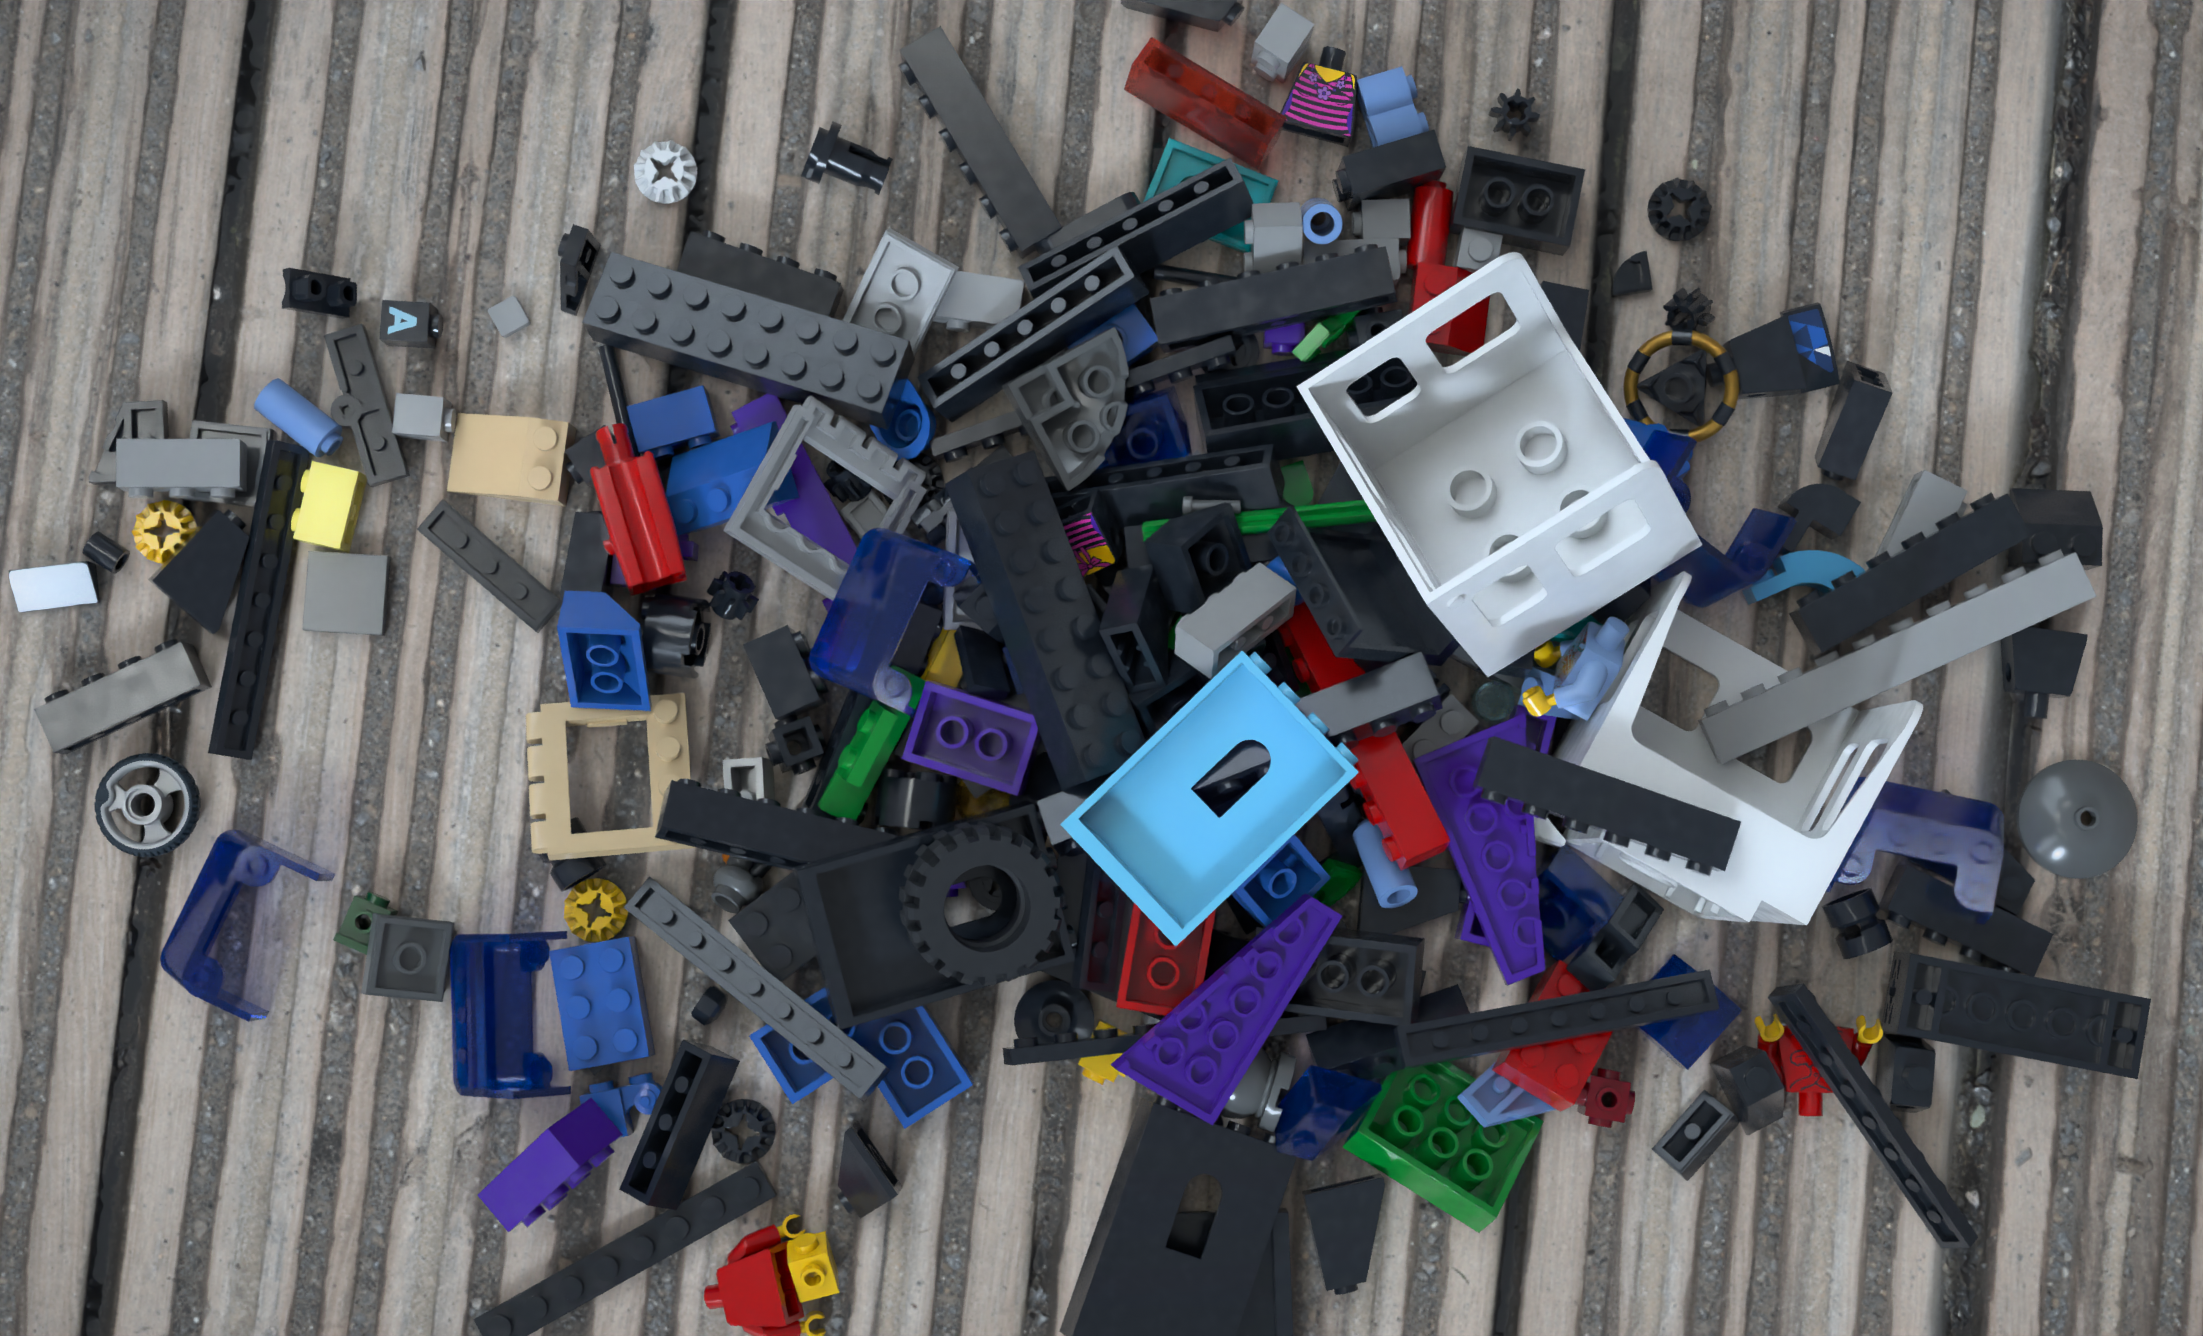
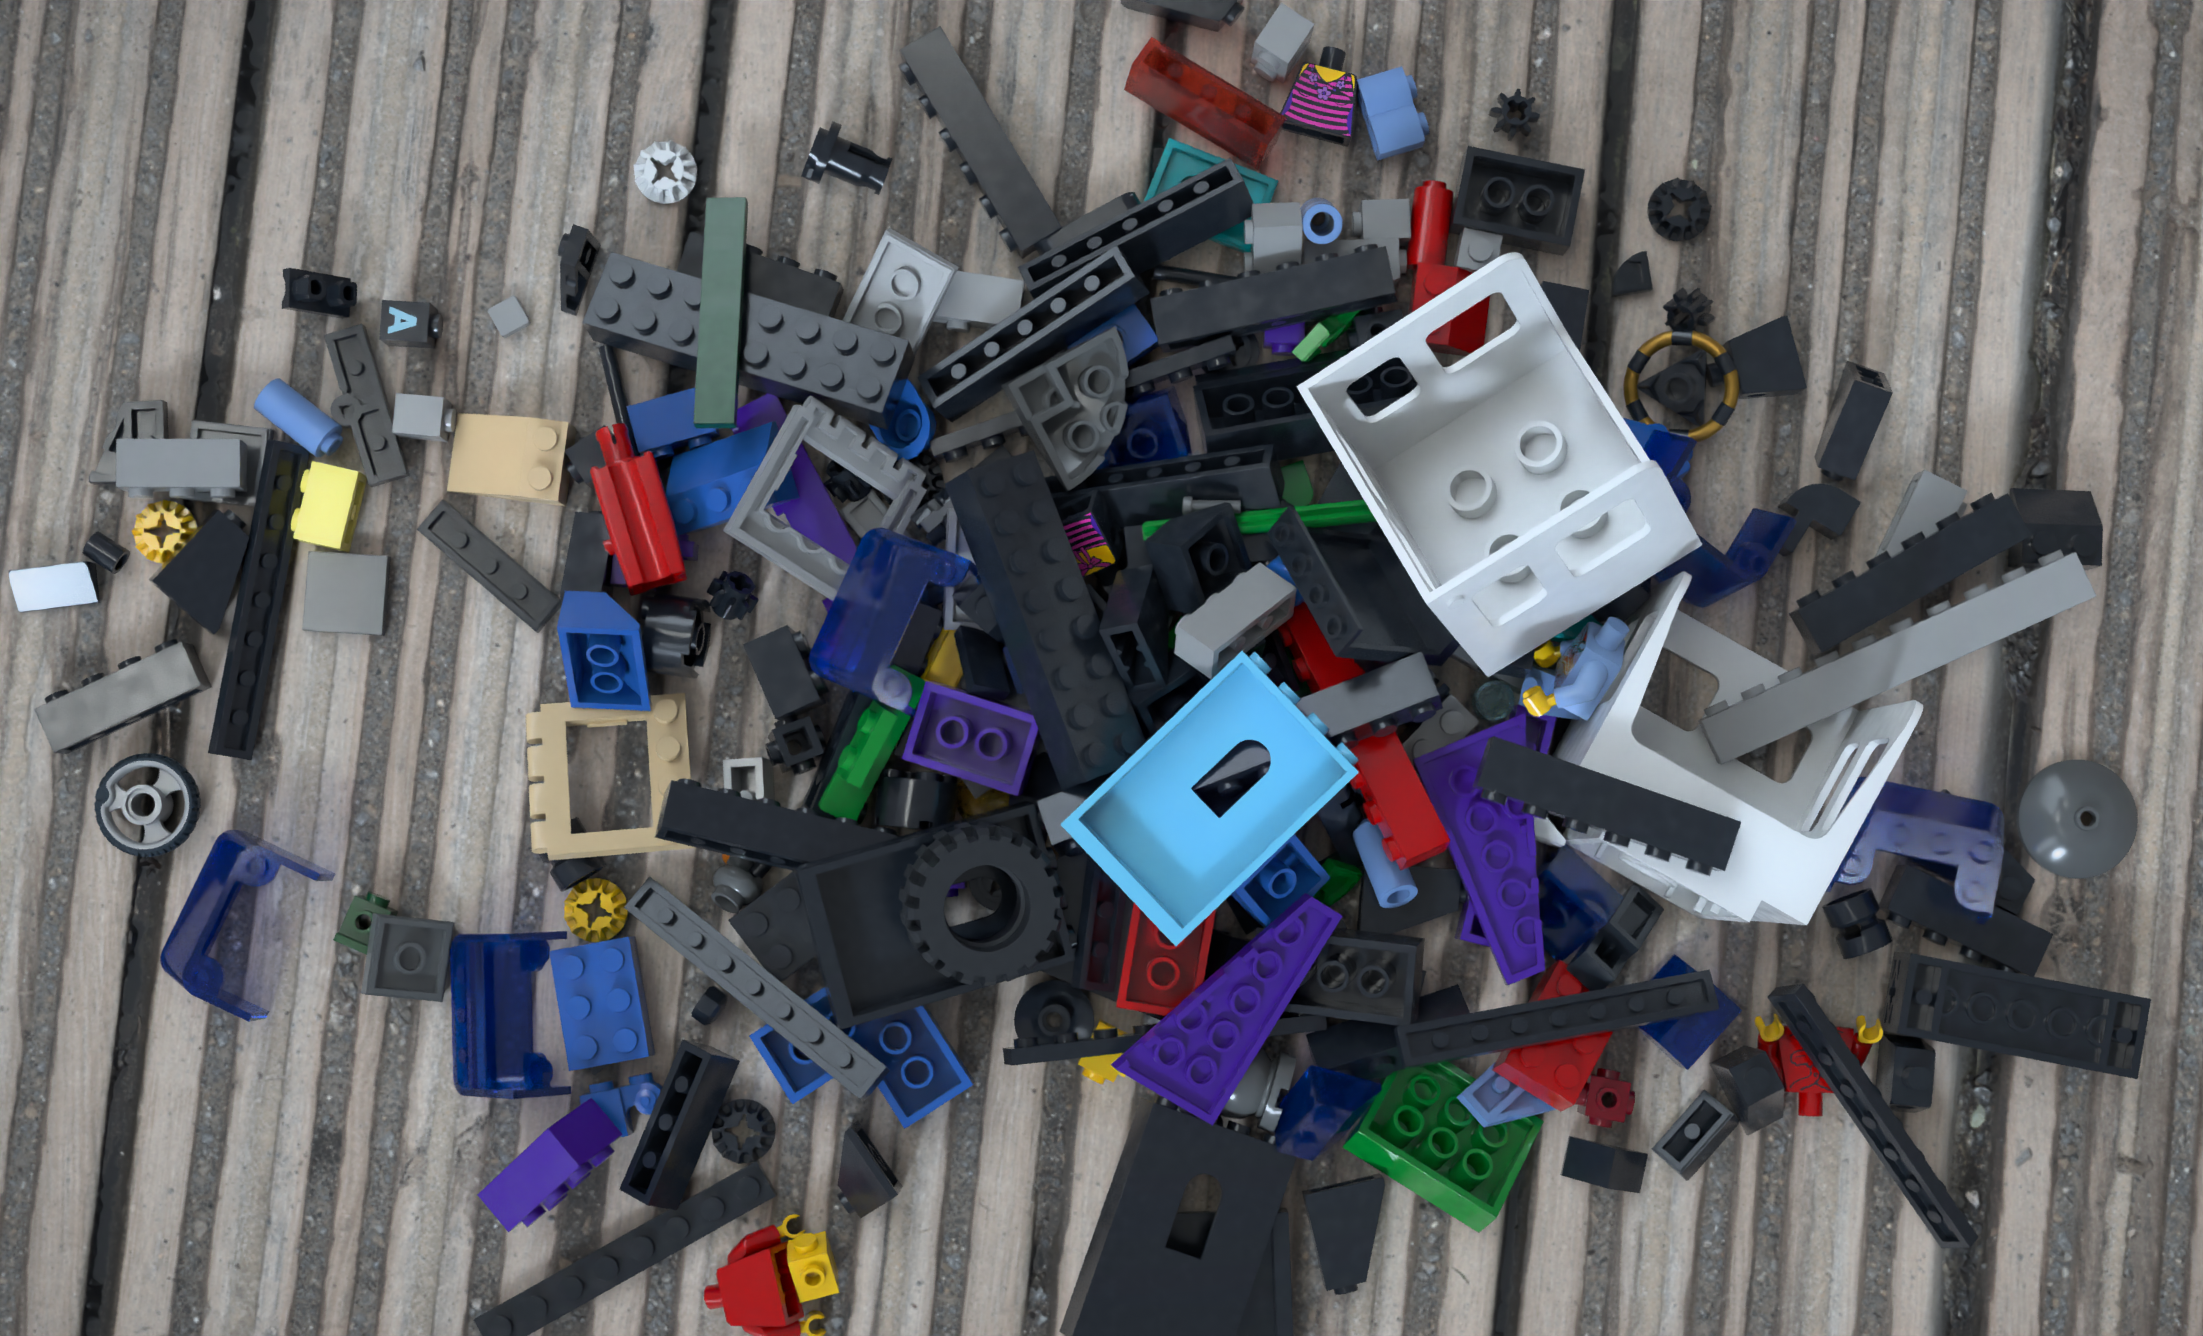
black brick [1332,129,1446,212] -> none
dark azure arch [1742,550,1865,605] -> none
slope [1780,302,1840,393] -> none
black torso [2000,627,2088,719] -> none
none -> tile [693,197,748,428]
none -> black slope [1560,1136,1648,1193]

